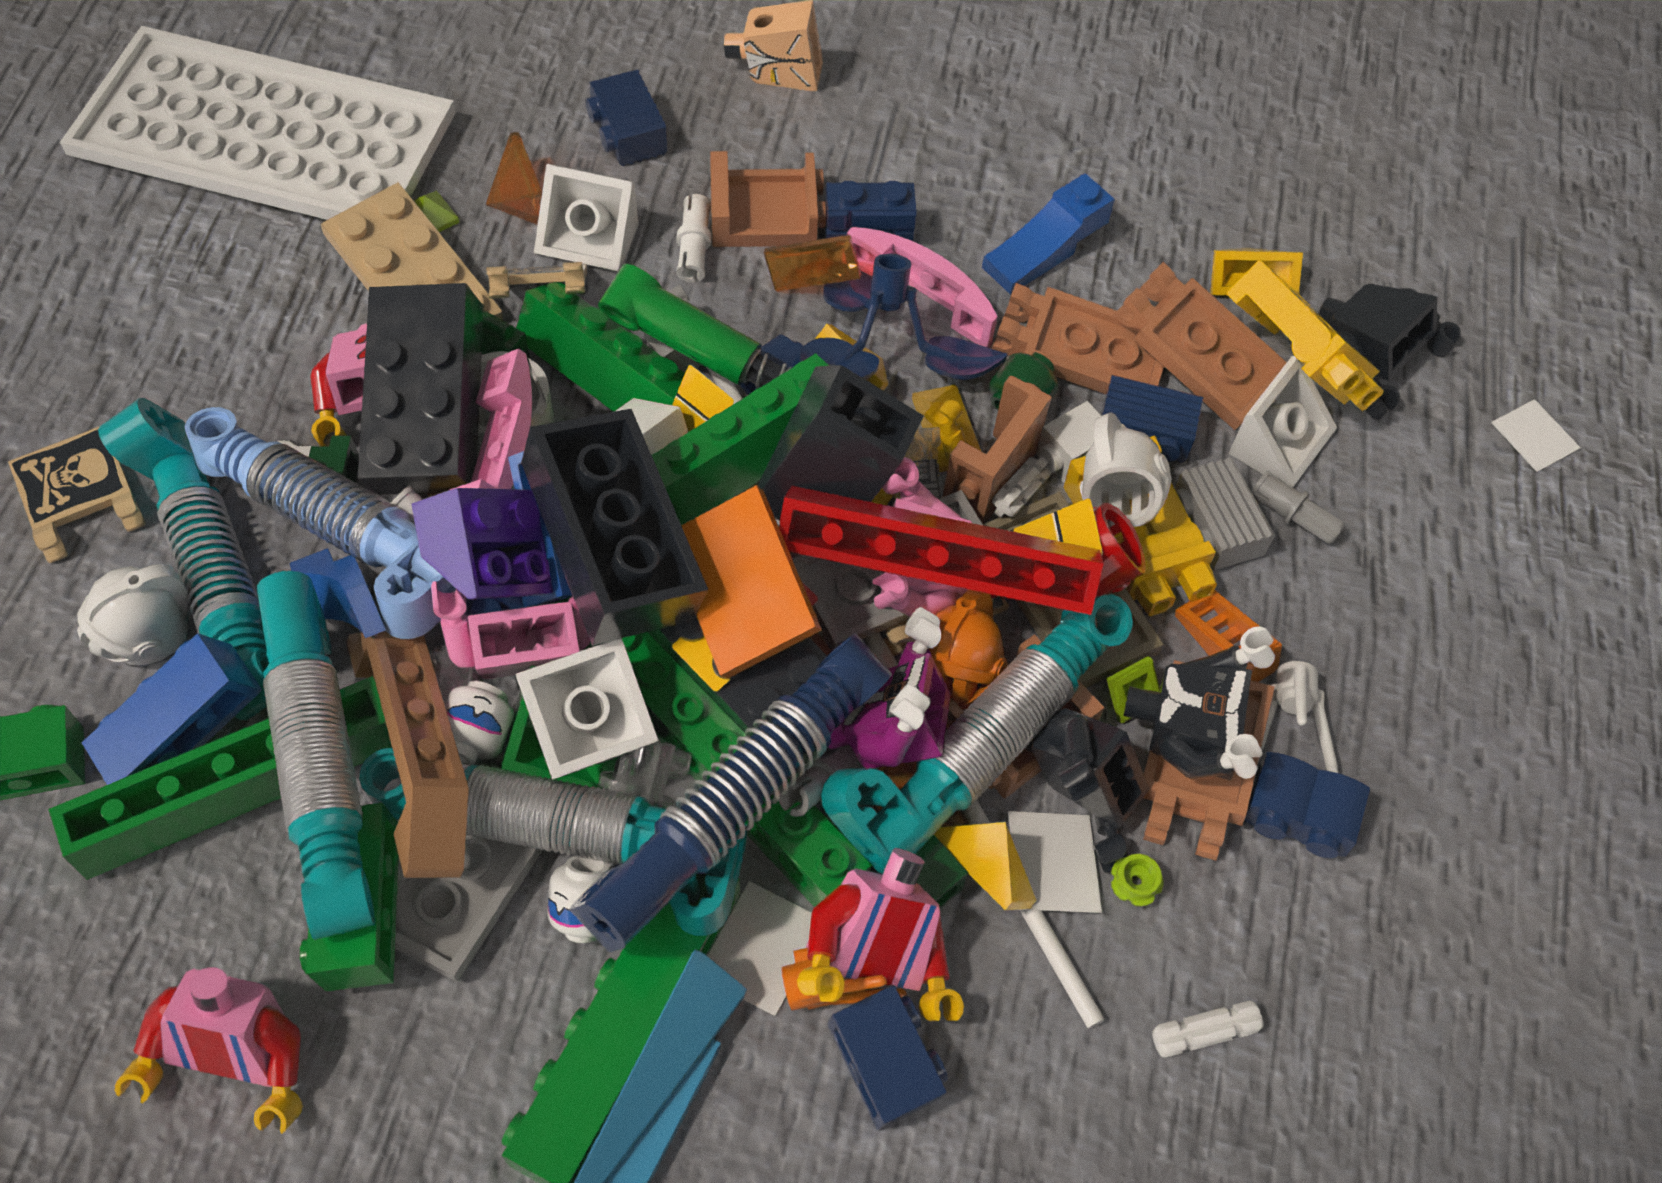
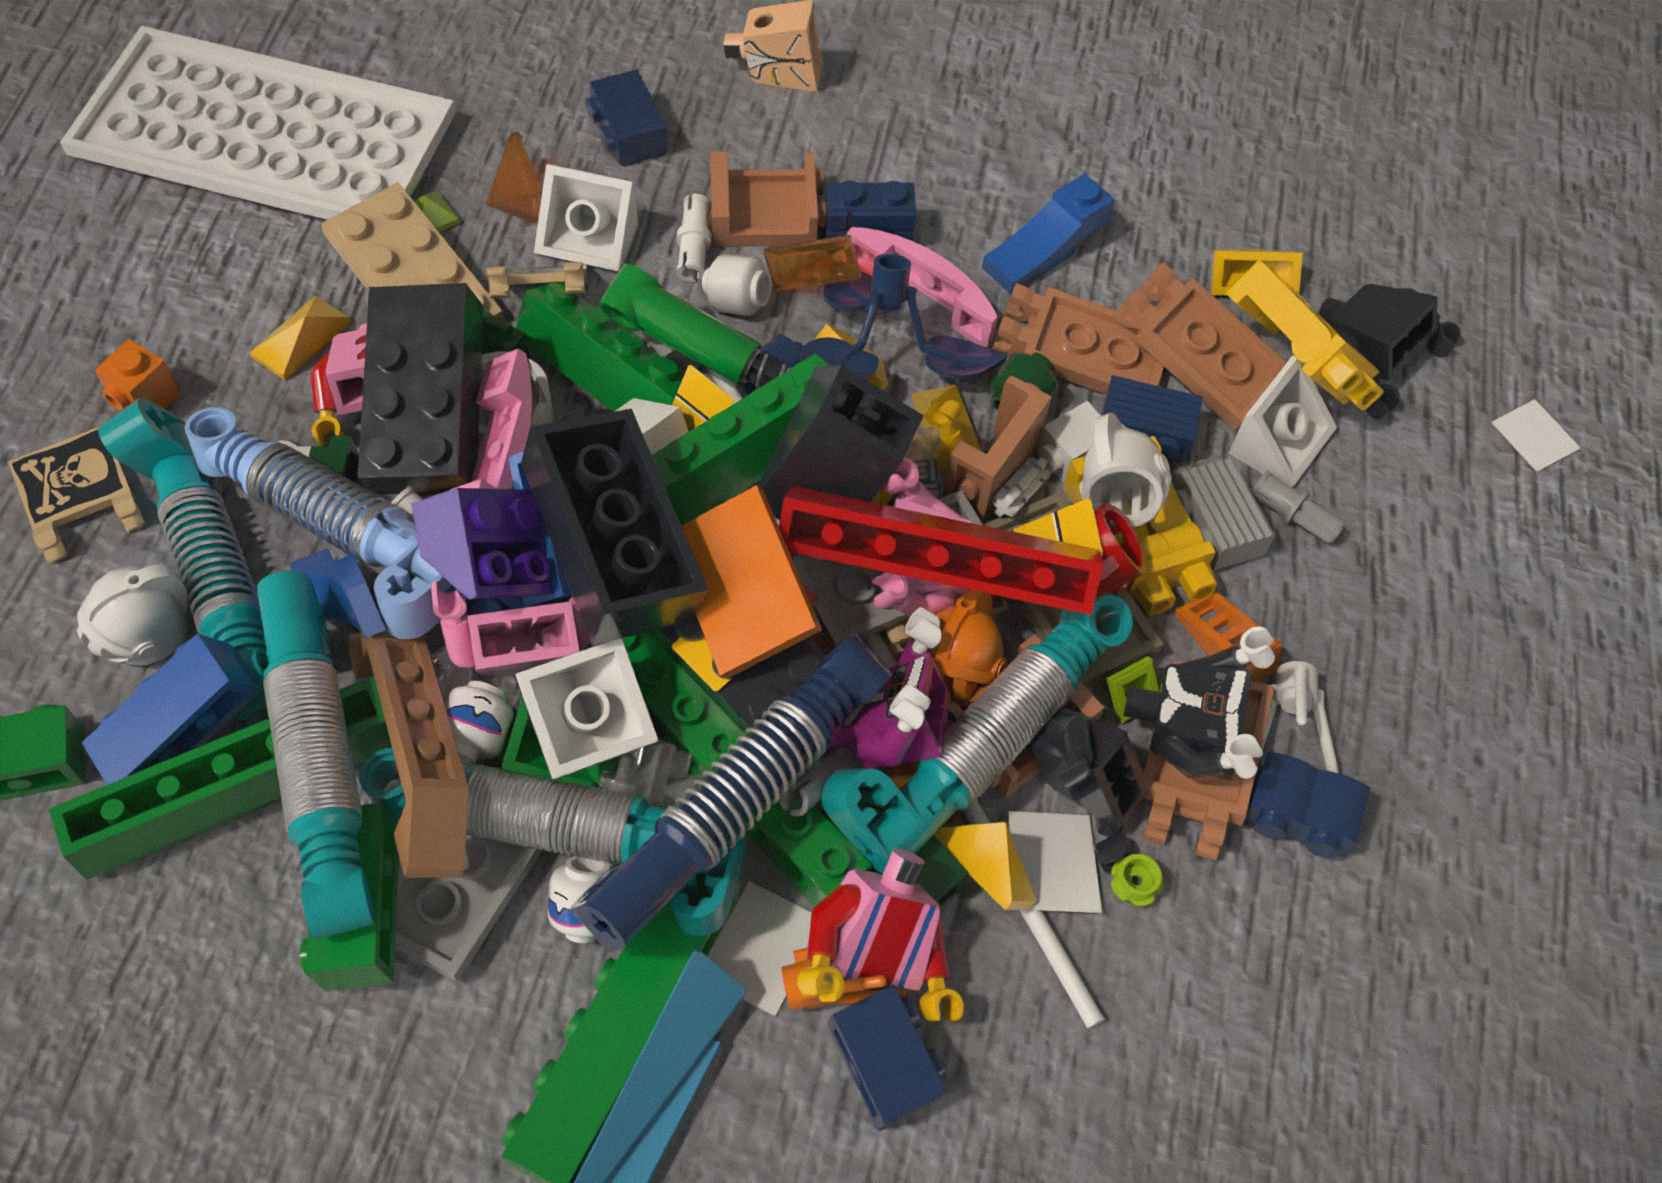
torso [115,967,303,1134] -> none
white axle [1152,1000,1263,1058] -> none
none -> orange brick [94,339,181,412]
none -> yellow slope [250,295,351,381]
none -> white head [702,254,772,316]

